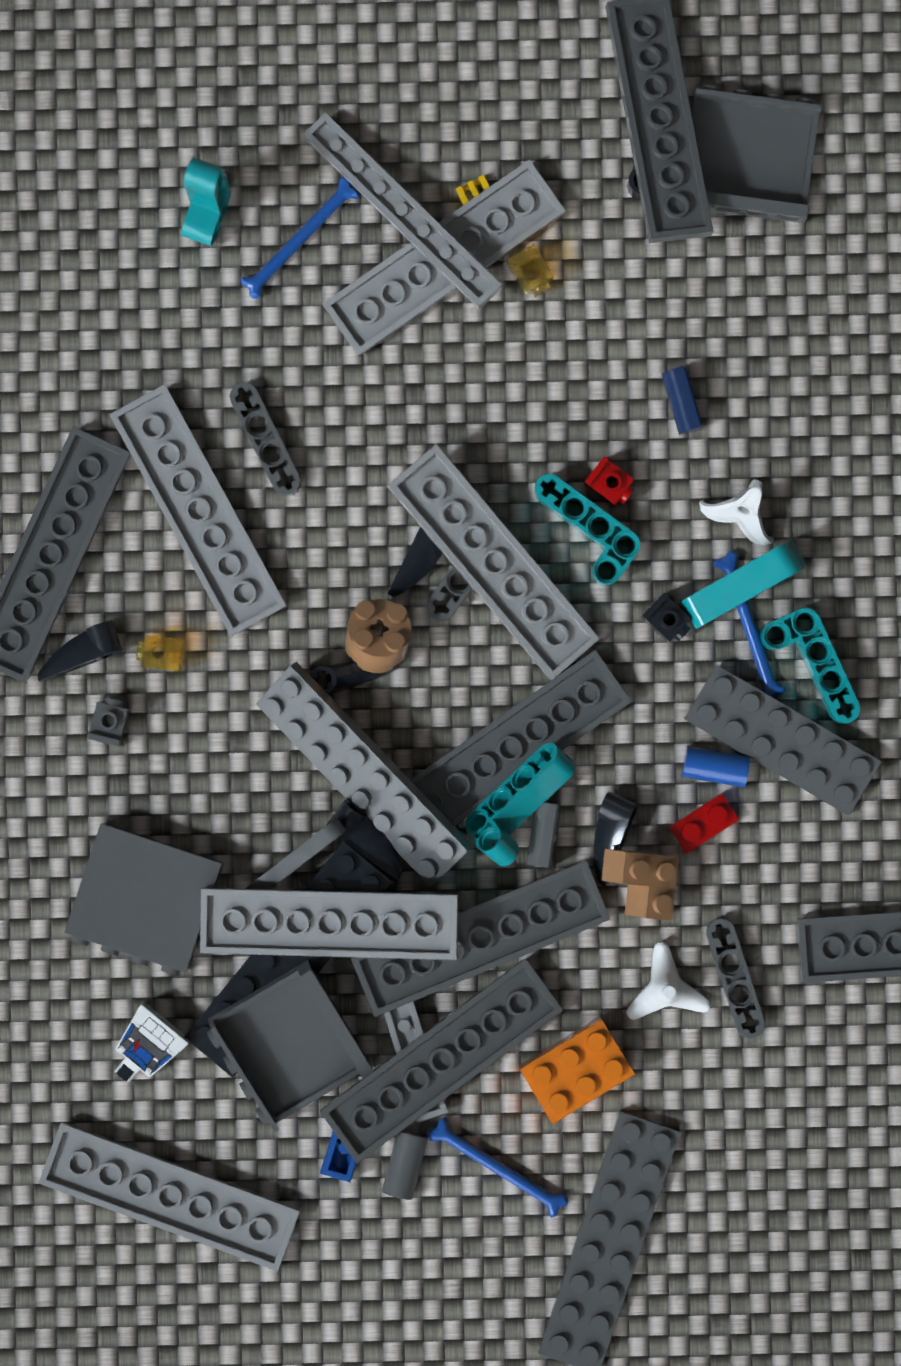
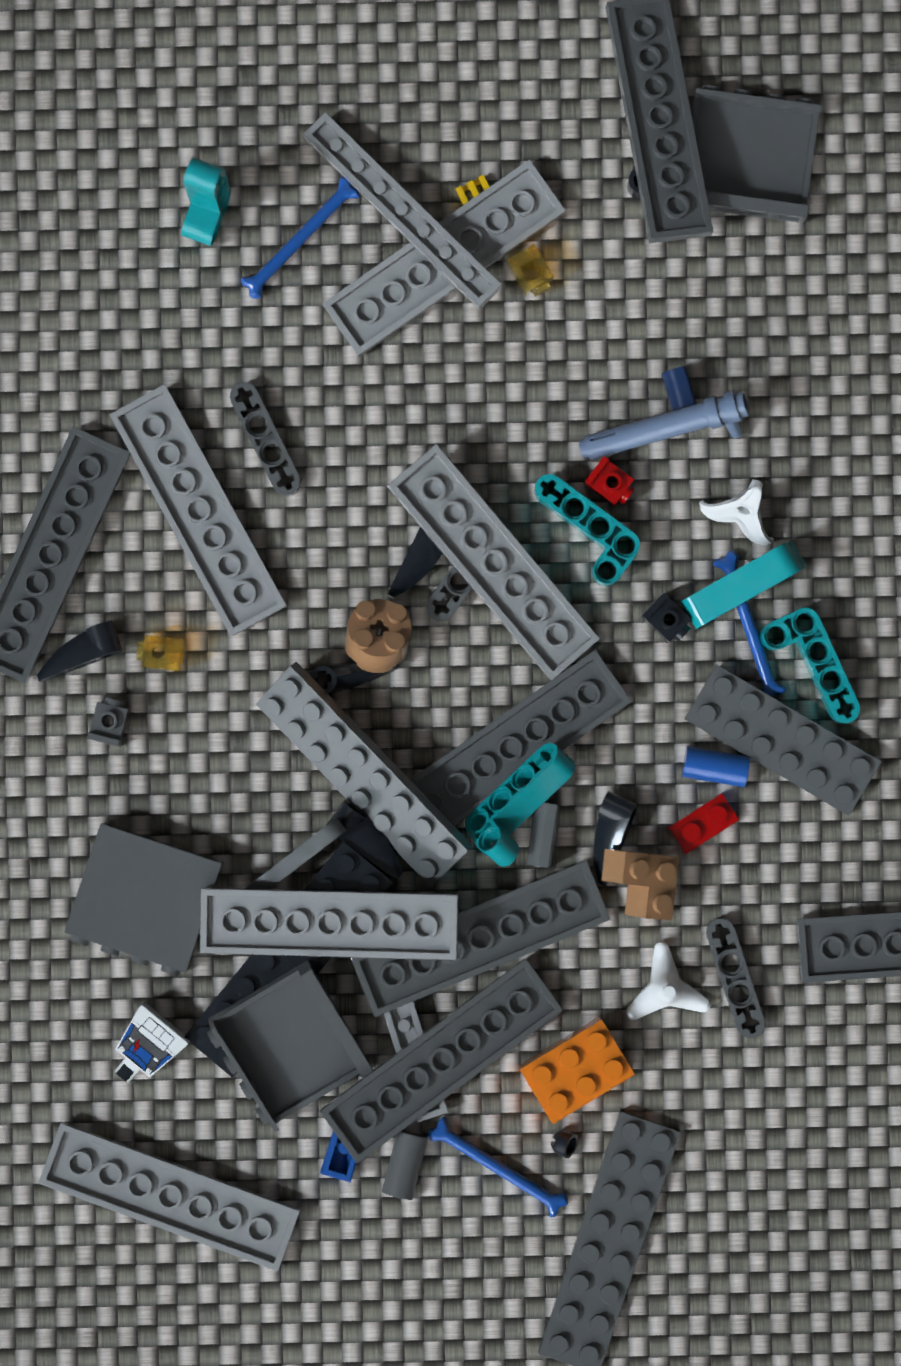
none -> black hinge [551,1130,578,1158]
none -> sand blue cylinder [579,390,750,460]

